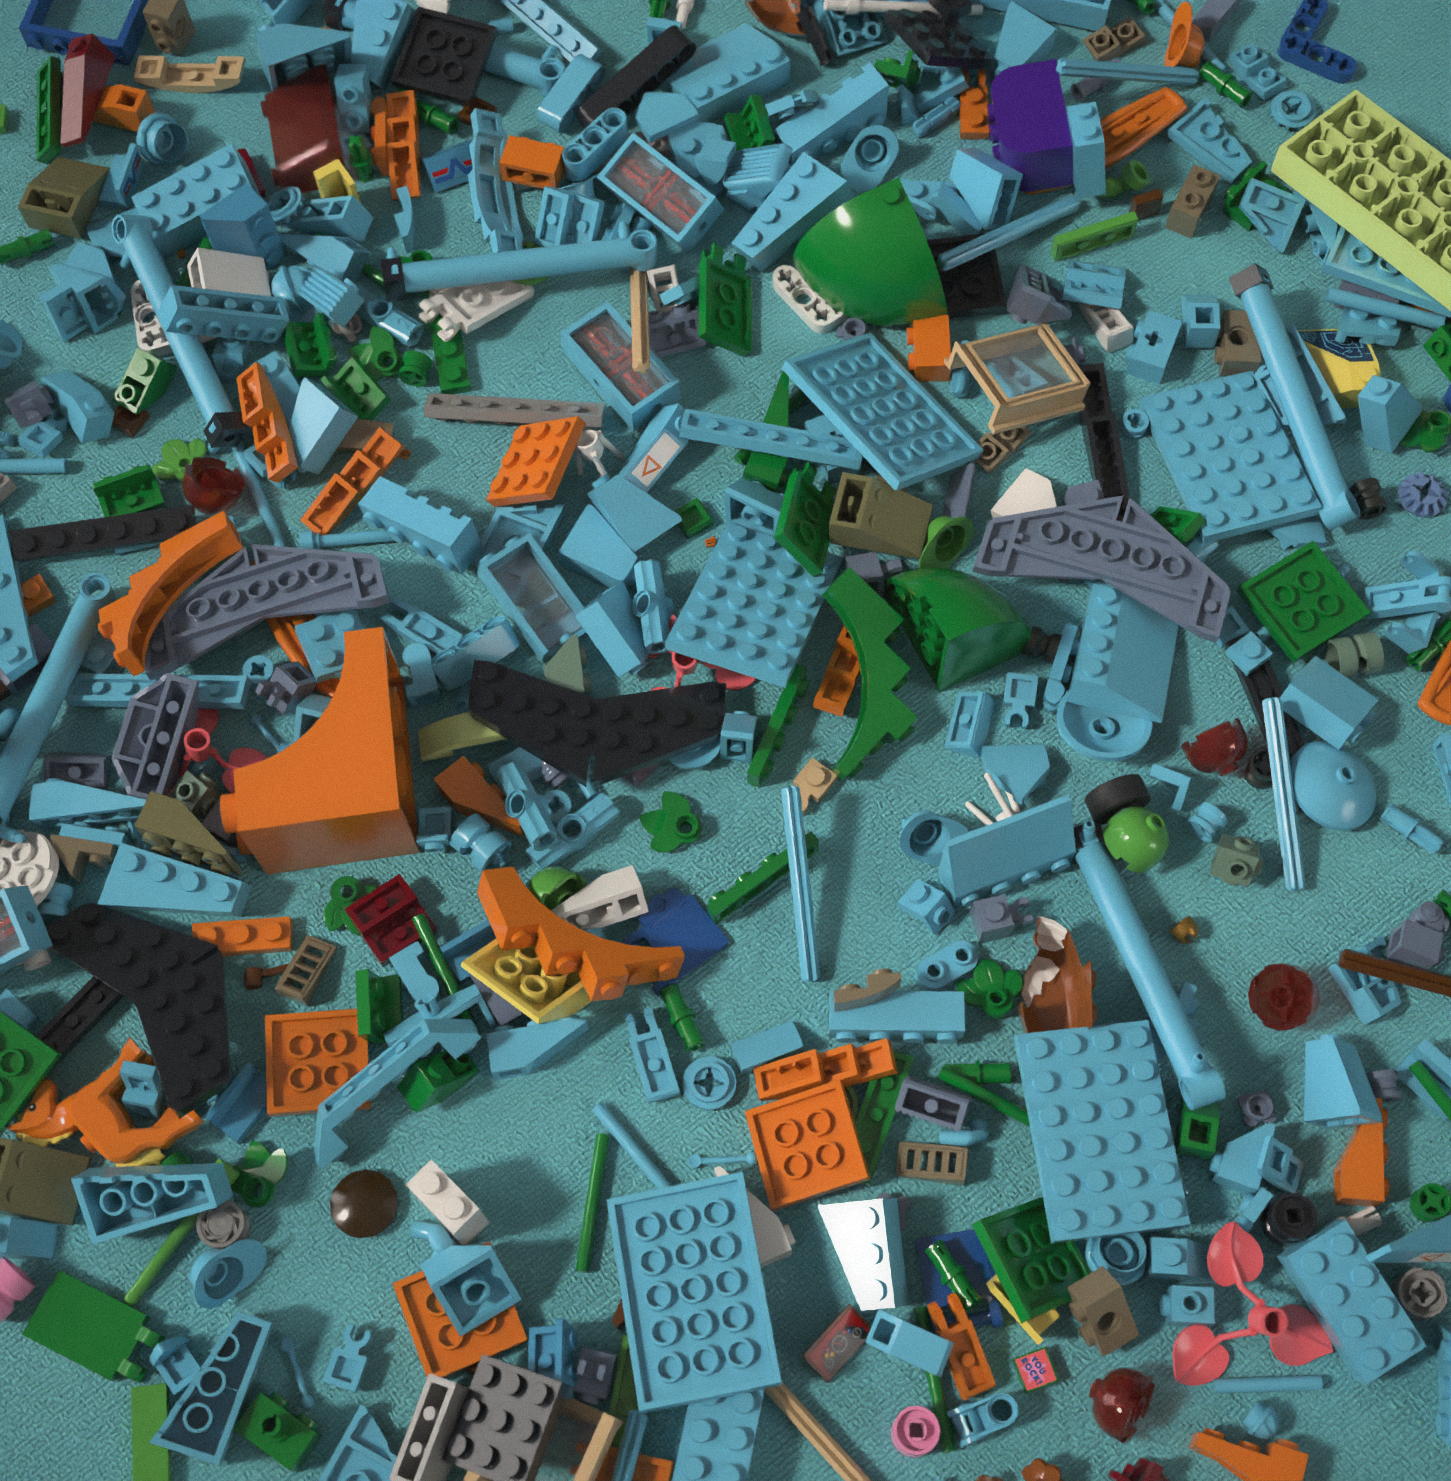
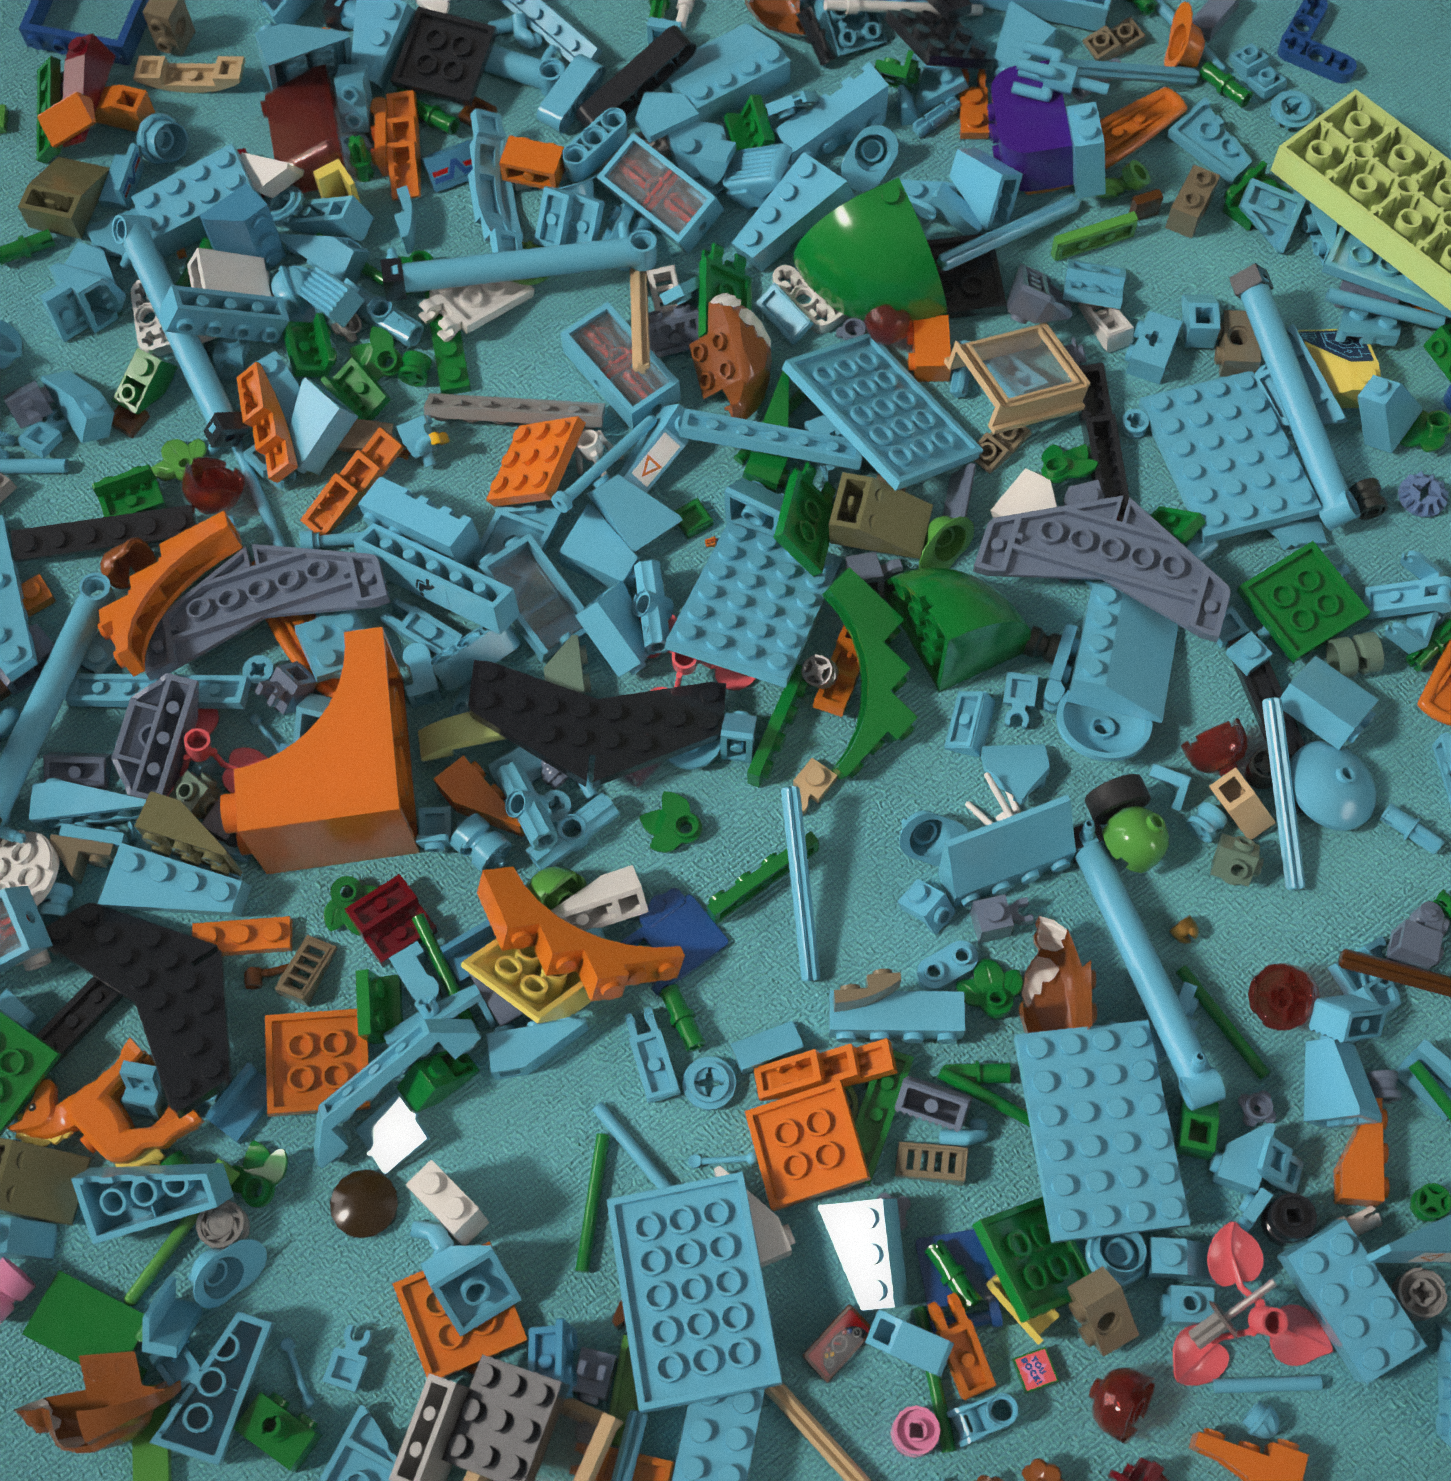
none -> dark orange animal [14,1351,182,1454]
none -> orange slope [38,92,96,148]
none -> dark orange hair [100,537,157,589]
none -> medium azure panel [142,1276,202,1358]
none -> white slope [240,152,304,198]
none -> medium azure brick [353,523,520,635]
none -> piece [355,1093,430,1175]
none -> medium azure piece [396,415,450,468]
none -> medium azure arm [512,13,542,50]
none -> medium azure bar [551,415,657,513]
none -> dark orange animal [689,293,772,420]
none -> medium azure tile [755,283,814,345]
none -> flat silver wheel [802,655,839,689]
none -> clear red hair [864,304,913,345]
none -> medium azure plant [1011,41,1110,102]
none -> green plate [1041,444,1098,484]
none -> green bar [1176,965,1271,1080]
none -> light grey piece [1188,1279,1277,1349]
none -> tan slope [1209,767,1276,840]
none -> medium azure brick [1309,994,1387,1043]

